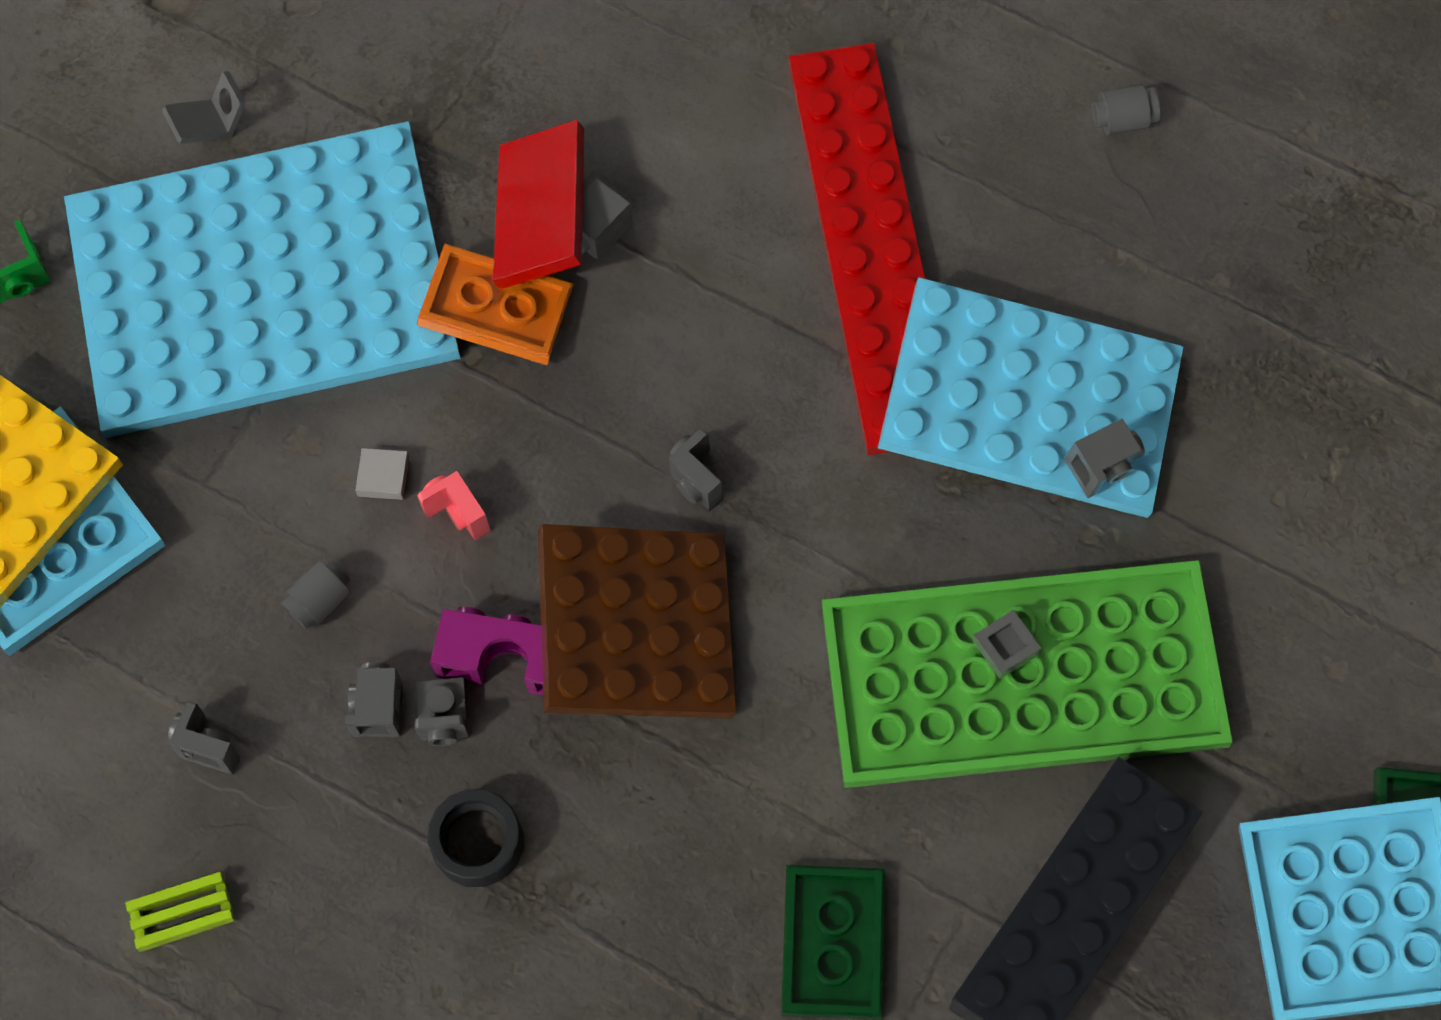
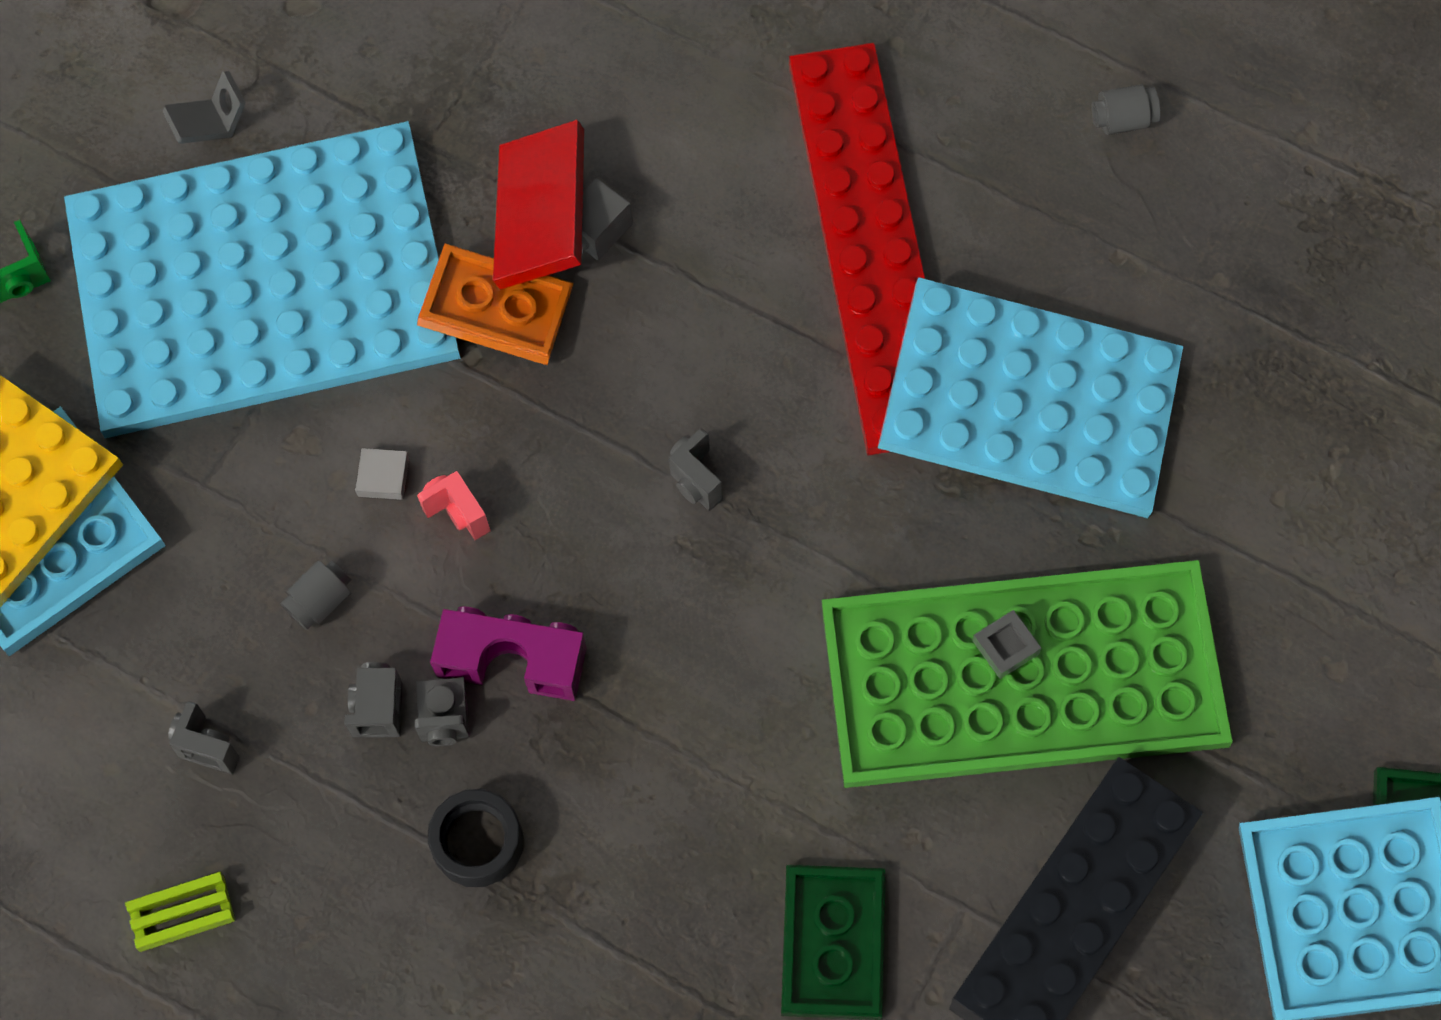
reddish brown plate [538,524,736,719] -> none
dark grey brick [1064,419,1145,498] -> none

